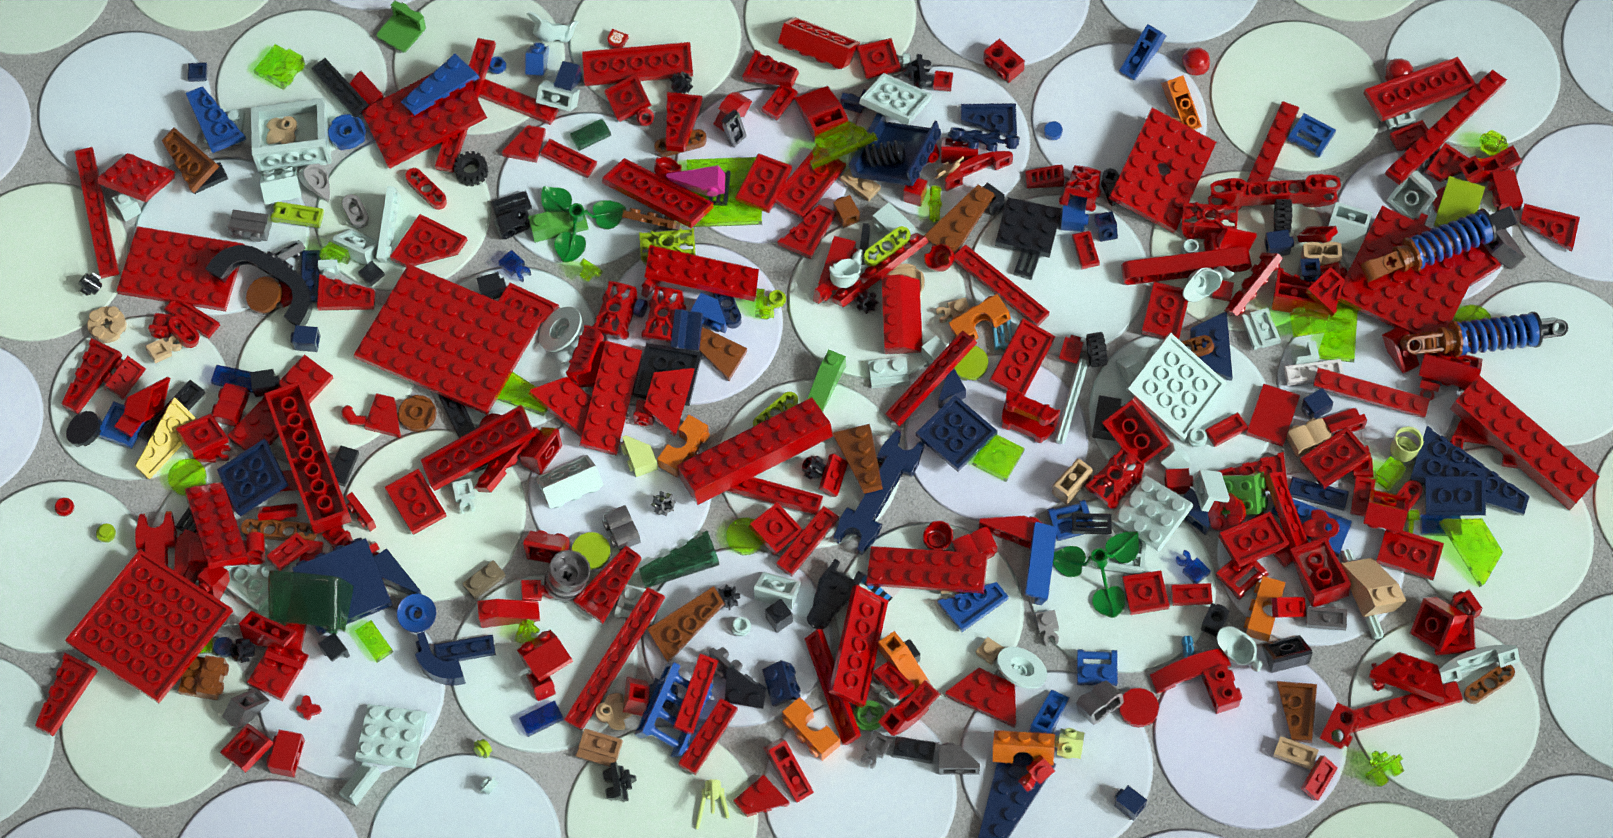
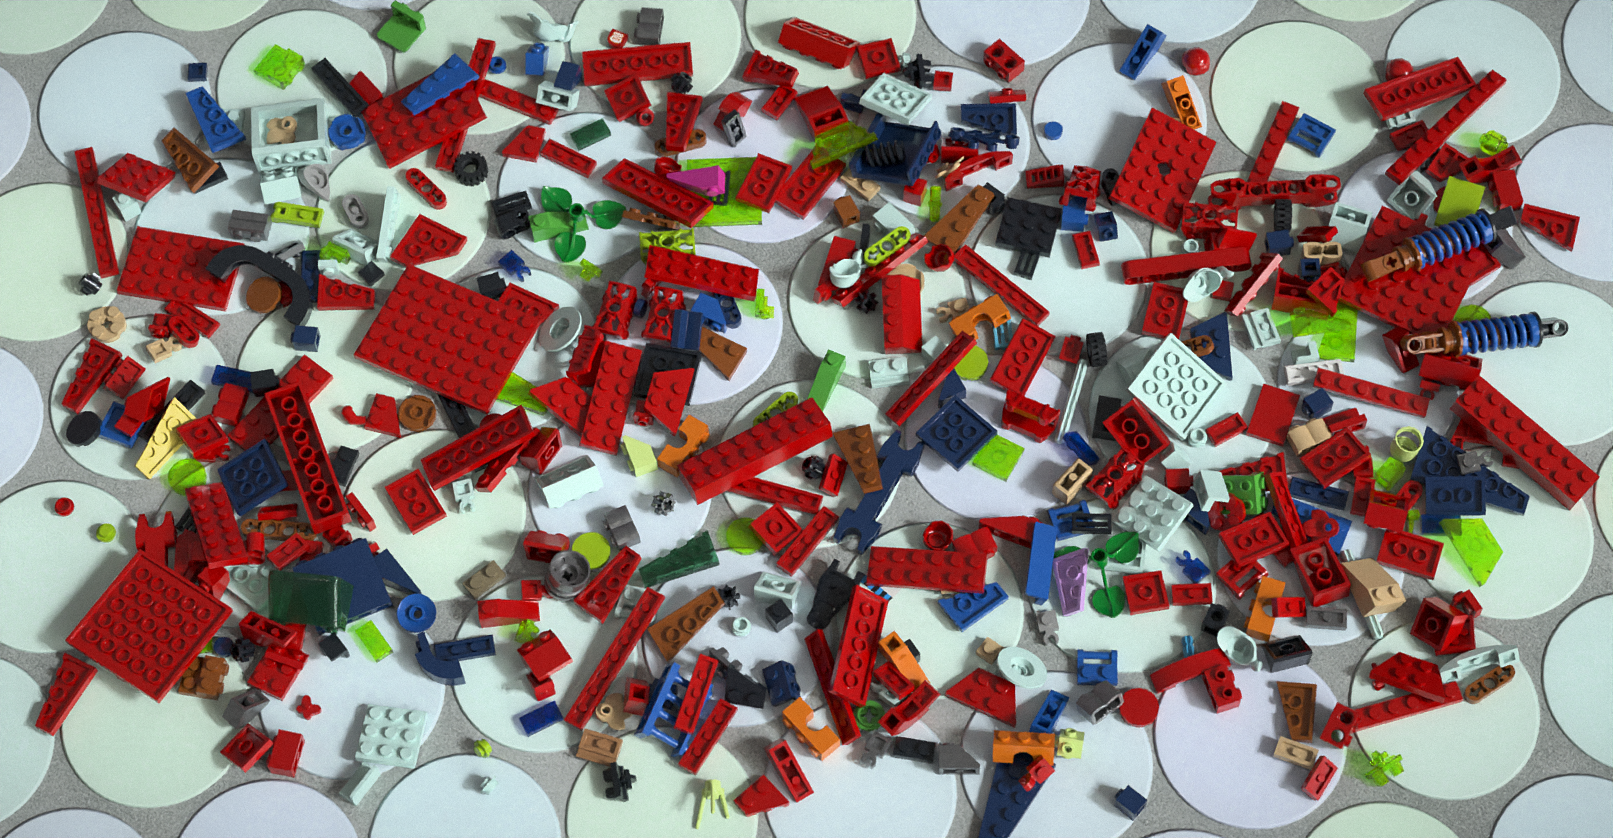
lime plate [767,290,786,308] -> none
red wing [777,205,836,259] -> none
none -> flat silver brick [634,7,664,45]
none -> red plate [988,88,1027,104]
none -> lavender wing [1053,548,1089,617]
none -> clear blue plate [1062,431,1100,466]
none -> flat silver plate [1456,451,1494,475]

